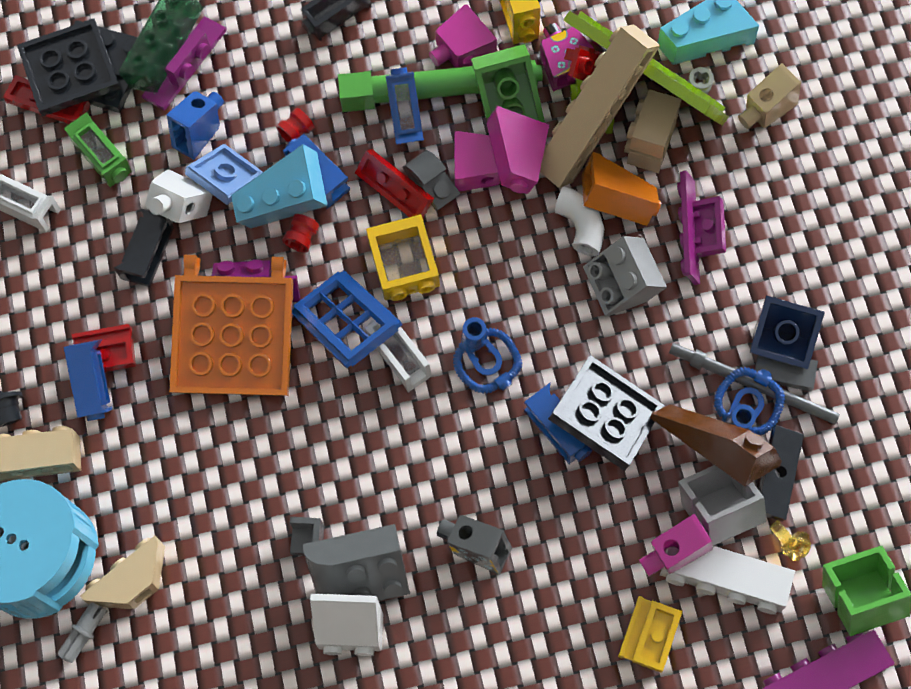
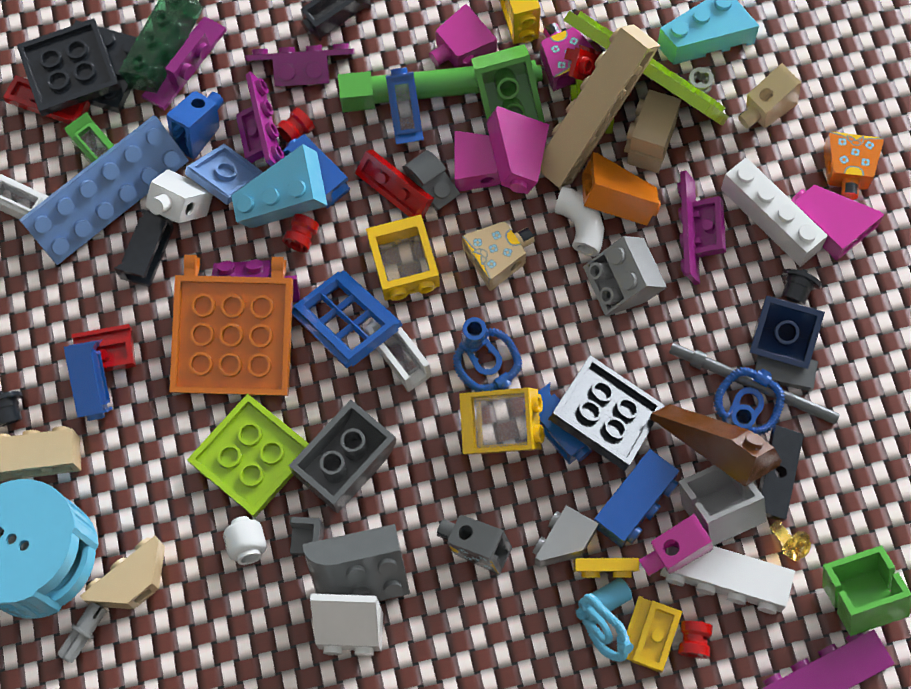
none -> medium blue plate [19,115,189,265]
none -> lime plate [187,393,309,518]
none -> white head [223,516,267,565]
none -> magenta bracket [236,72,284,166]
none -> magenta bracket [245,43,356,87]
none -> dark grey brick [289,400,396,514]
none -> window [459,388,545,455]
none -> tan torso [462,222,535,291]
none -> light grey slope [532,505,598,567]
none -> yellow plate [573,558,639,578]
none -> medium azure piece [576,578,634,662]
none -> blue brick [594,449,679,548]
none -> red wheel [678,620,713,659]
none -> white brick [721,157,828,267]
none -> black piece [781,269,822,305]
none -> dark pink slope [791,185,884,261]
none -> orange torso [823,131,884,200]

